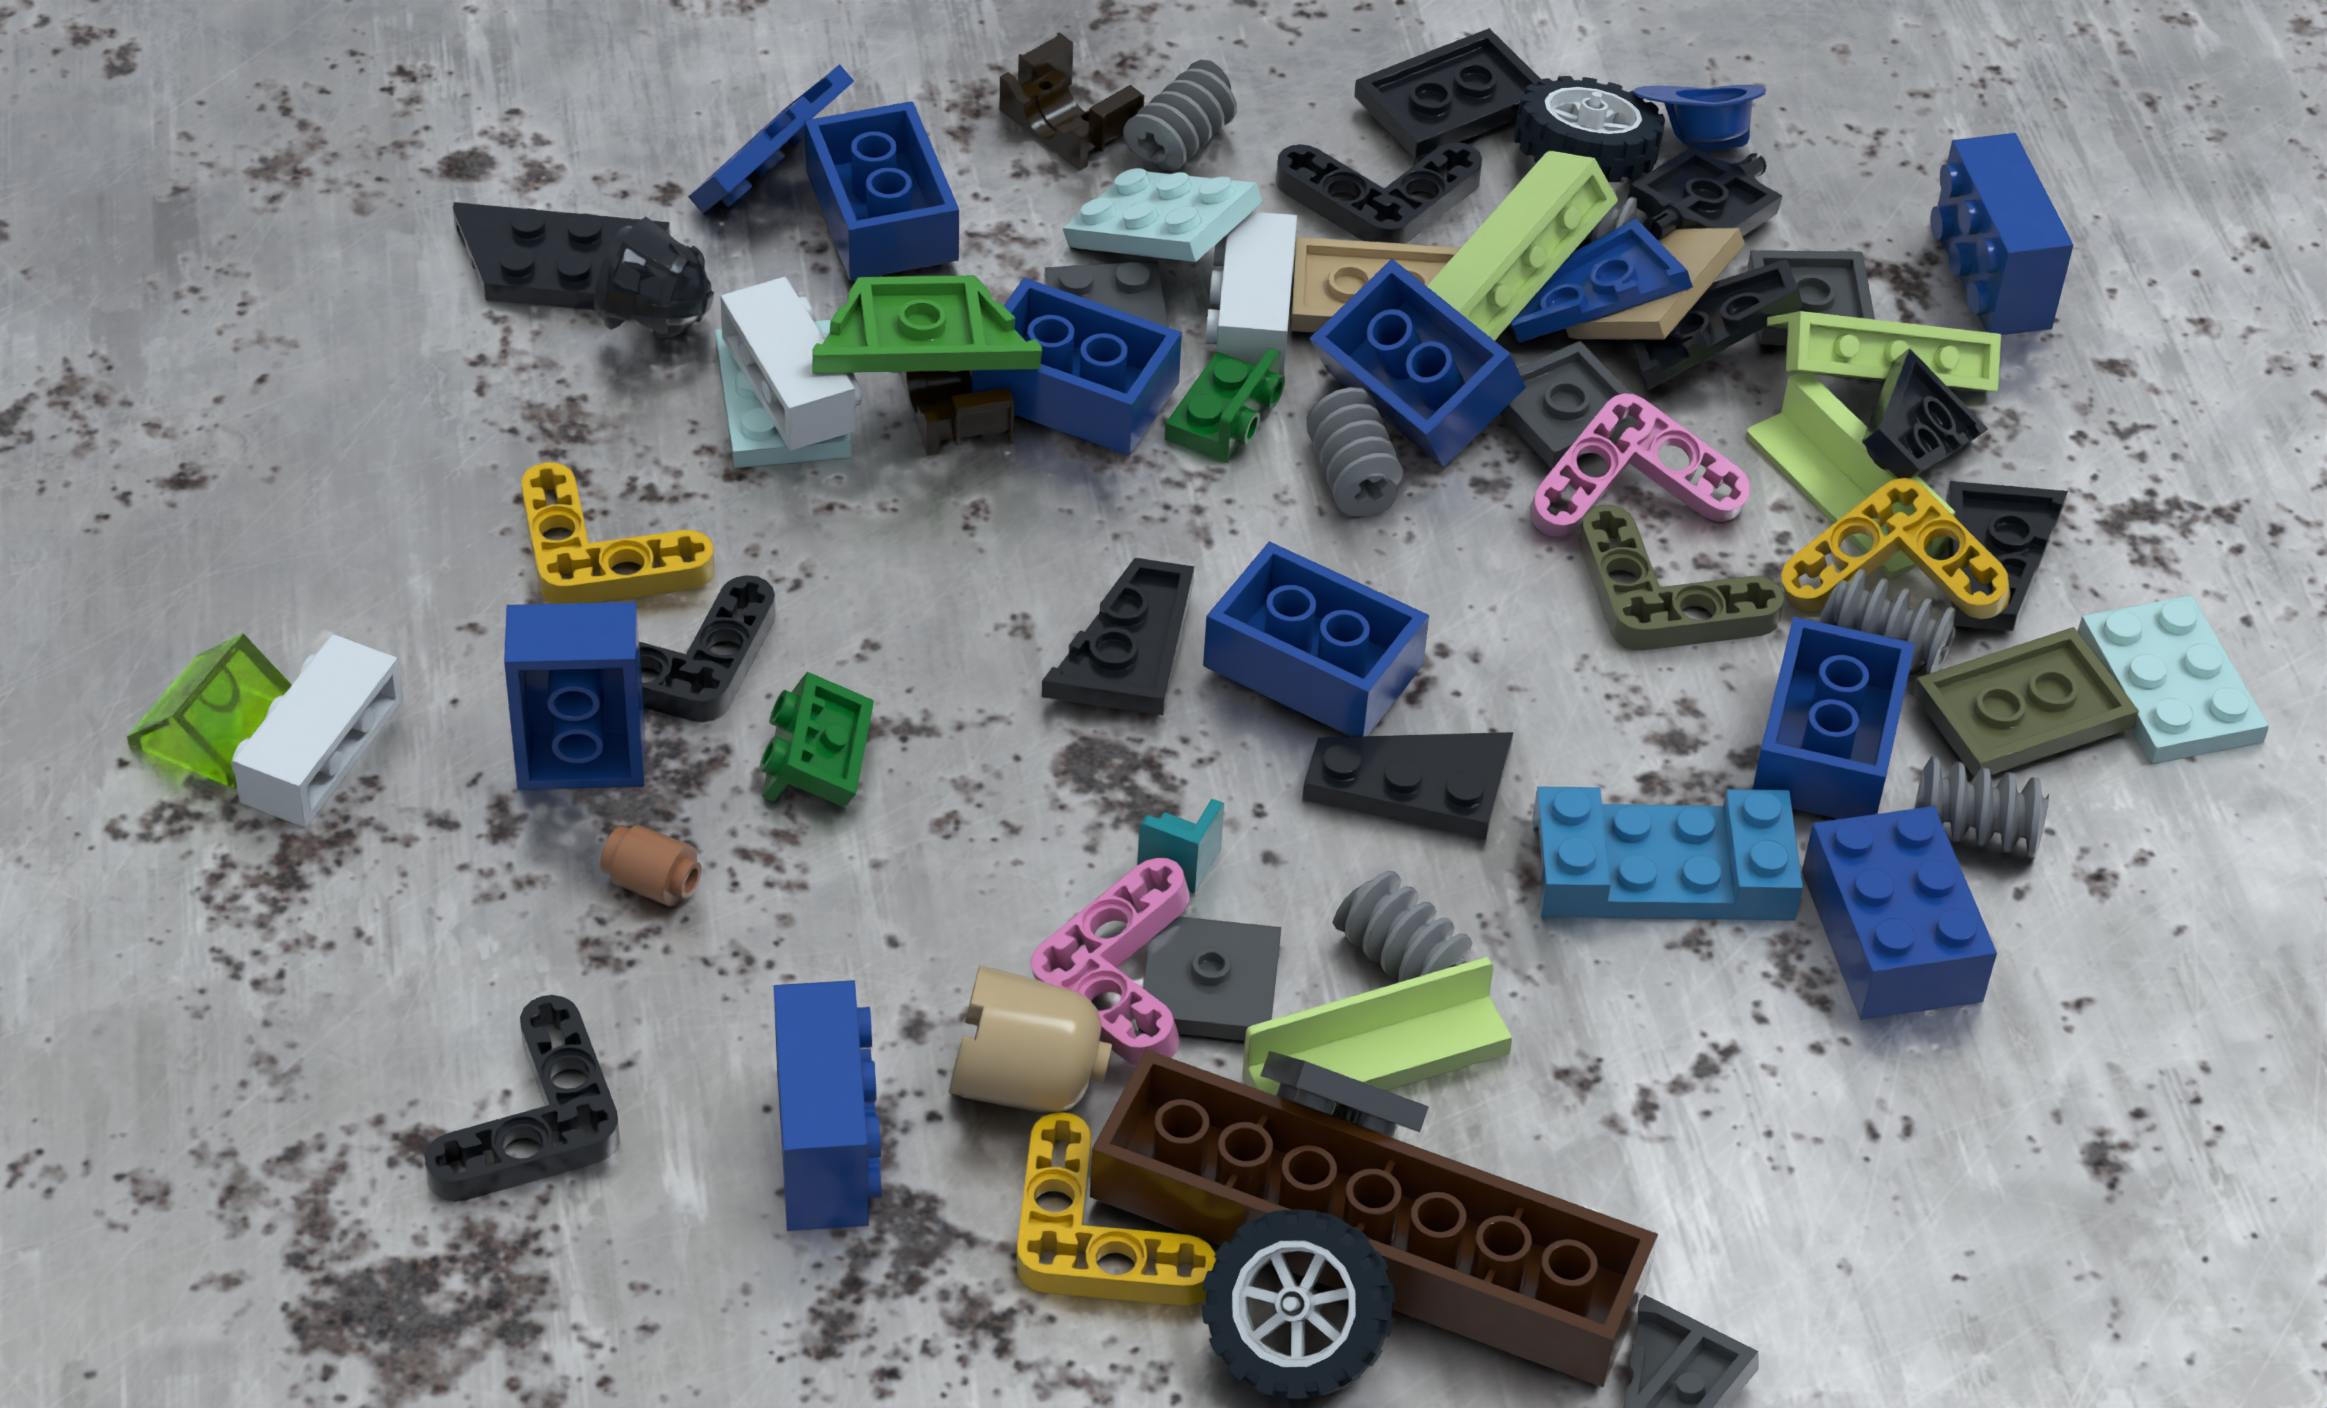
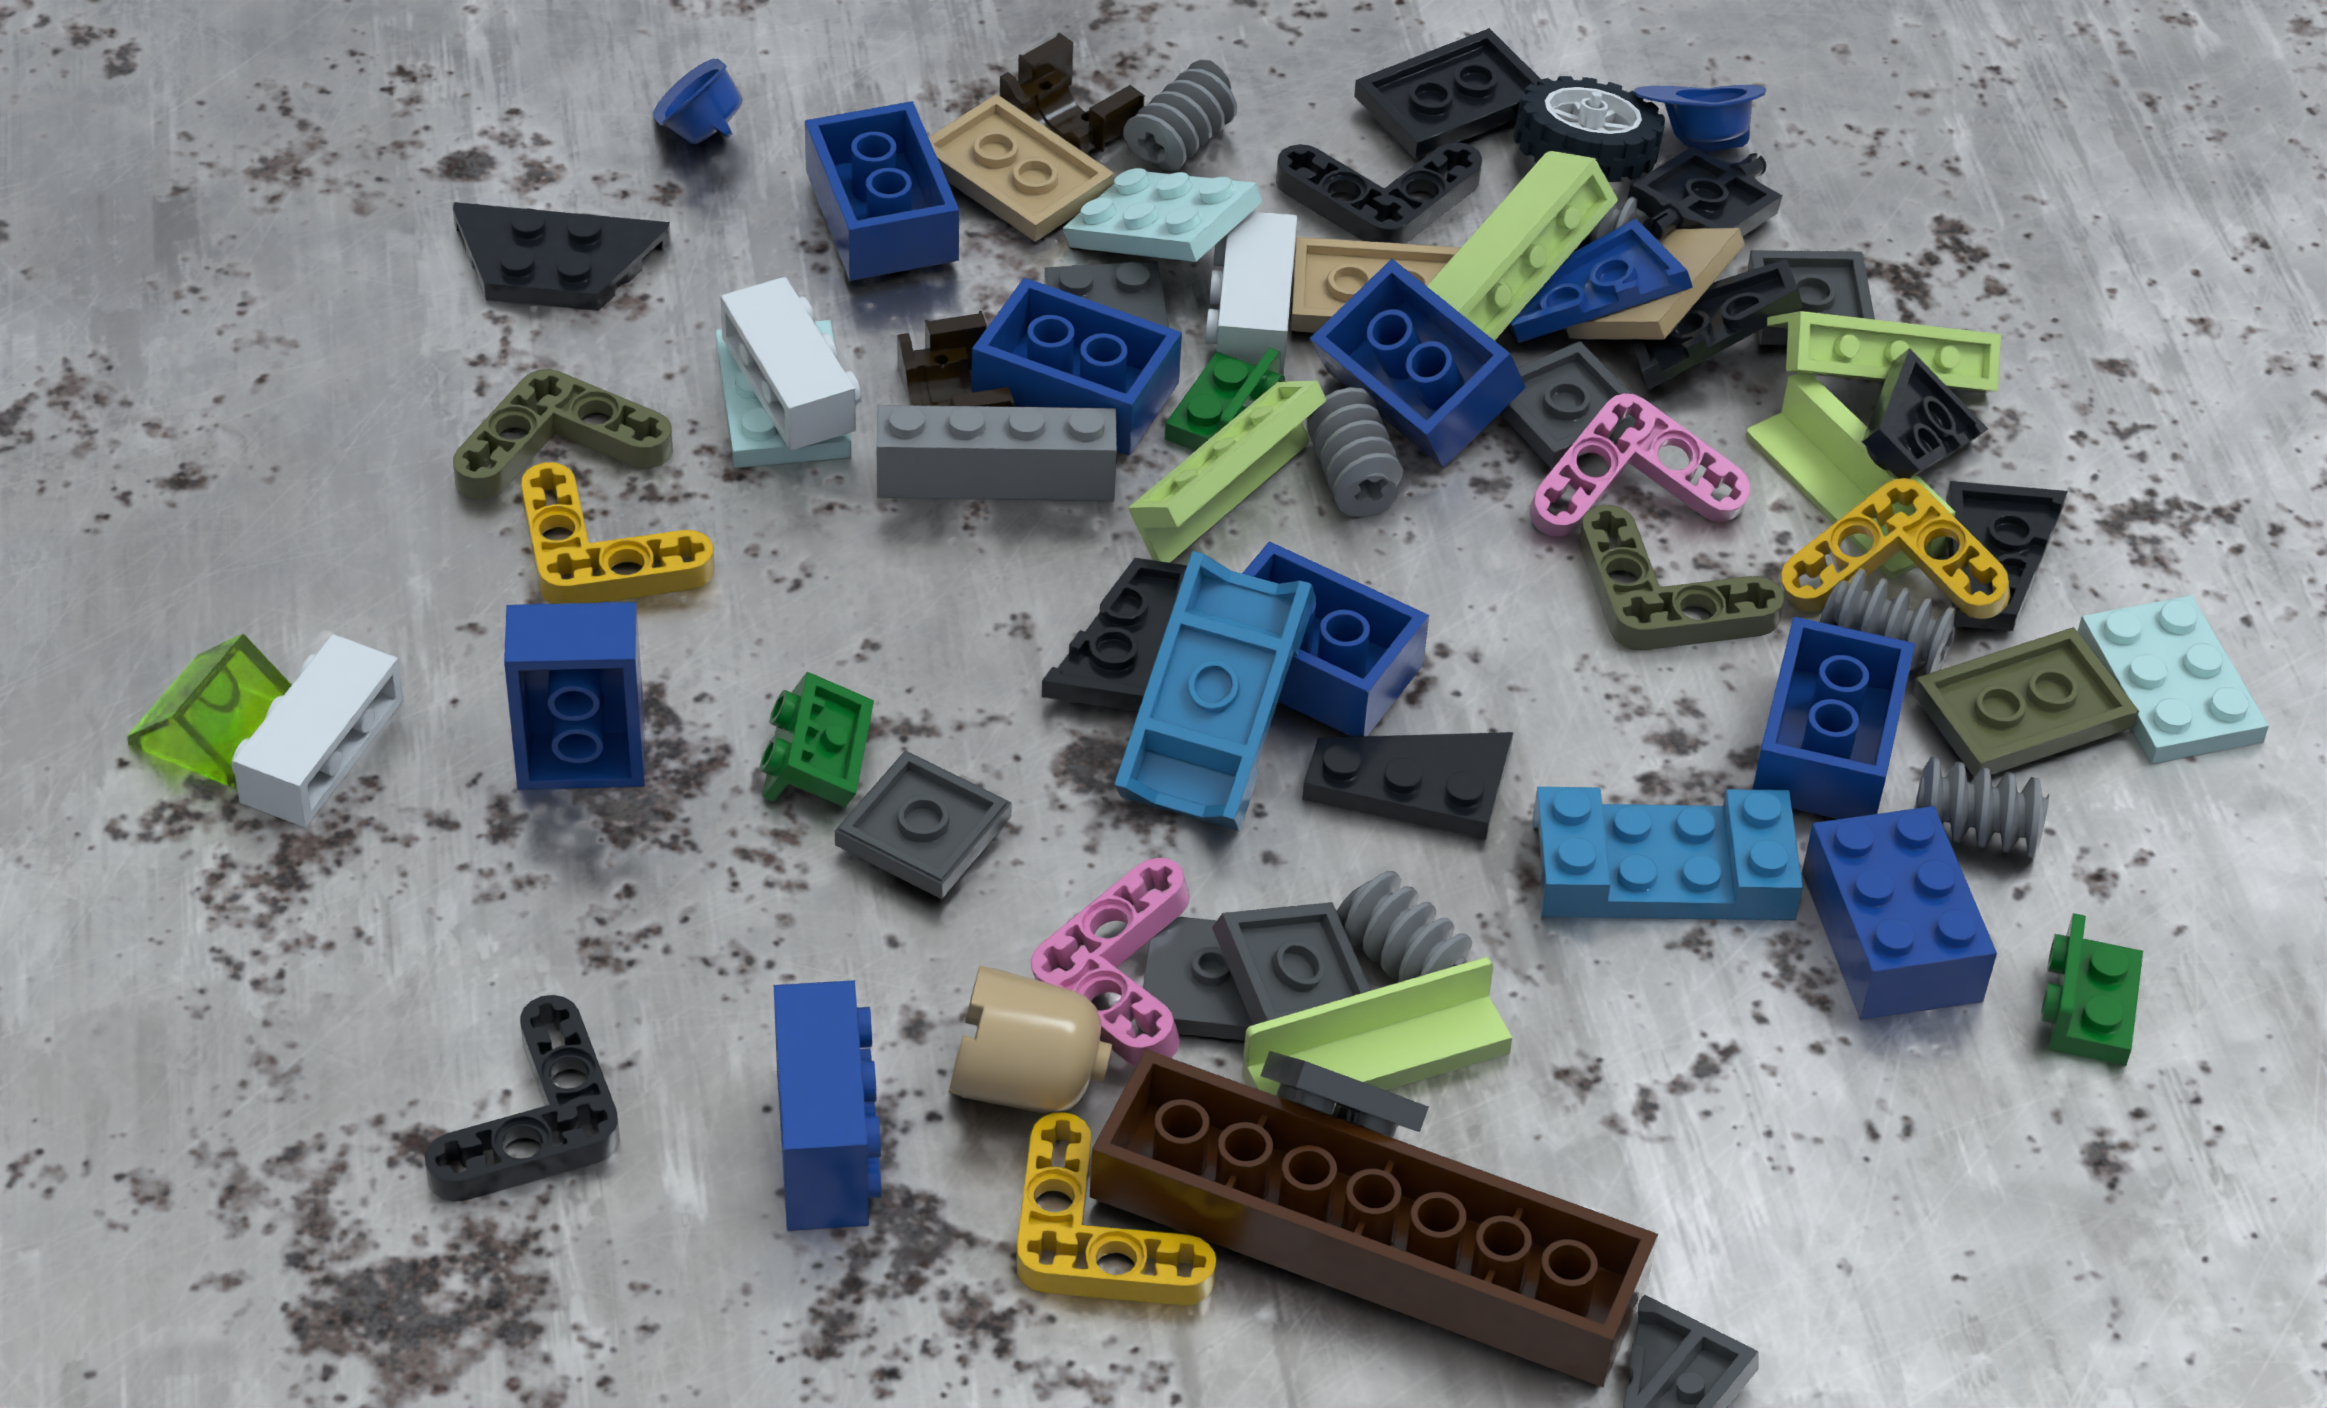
black helmet [594,216,714,338] -> none
nougat brick [600,825,702,906] -> none
black beam [639,575,776,722] -> none
blue wing [688,64,854,213] -> none
bright green wing [812,275,1042,373] -> none
teal panel [1137,799,1224,894] -> none
black wheel [1202,1209,1395,1399] -> none
blue brick [1930,133,2074,335] -> none
none -> olive beam [453,369,673,499]
none -> blue piece [653,58,743,145]
none -> dark grey plate [834,750,1012,899]
none -> light grey brick [876,405,1117,501]
none -> tan plate [929,94,1114,242]
none -> dark azure piece [1114,551,1316,832]
none -> yellowish green panel [1128,380,1327,563]
none -> dark grey plate [1212,902,1371,1025]
none -> green bracket [2040,913,2143,1066]

